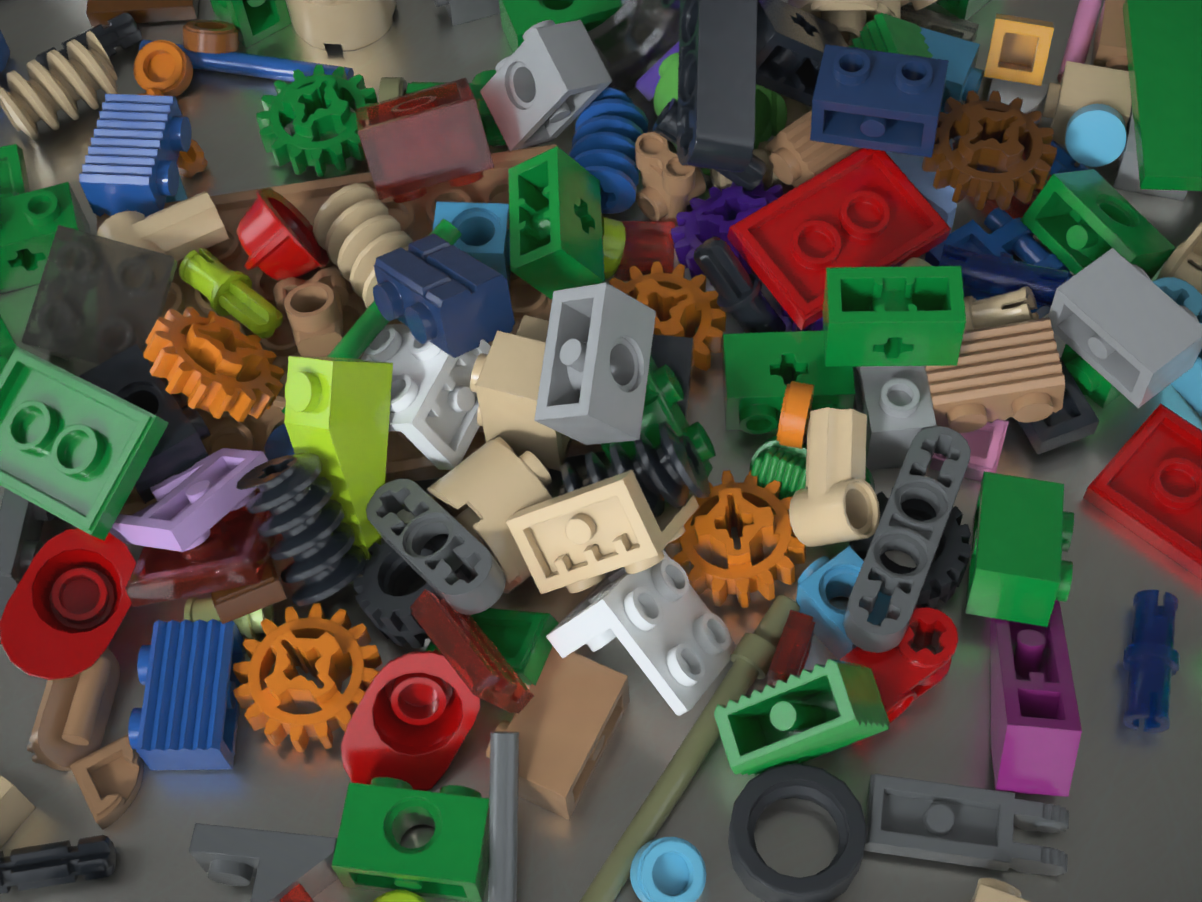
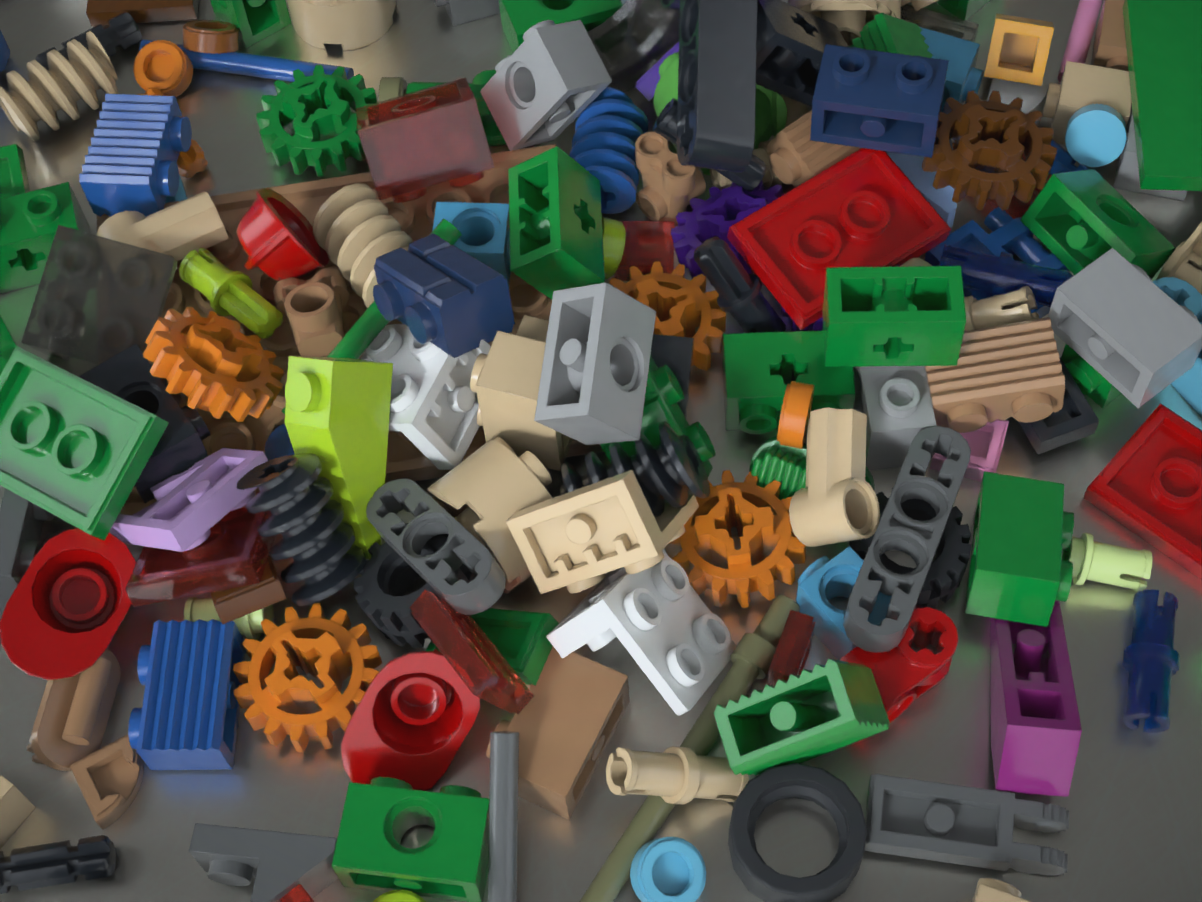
none -> tan pin [606,746,749,805]
none -> yellowish green pin [1062,532,1153,593]

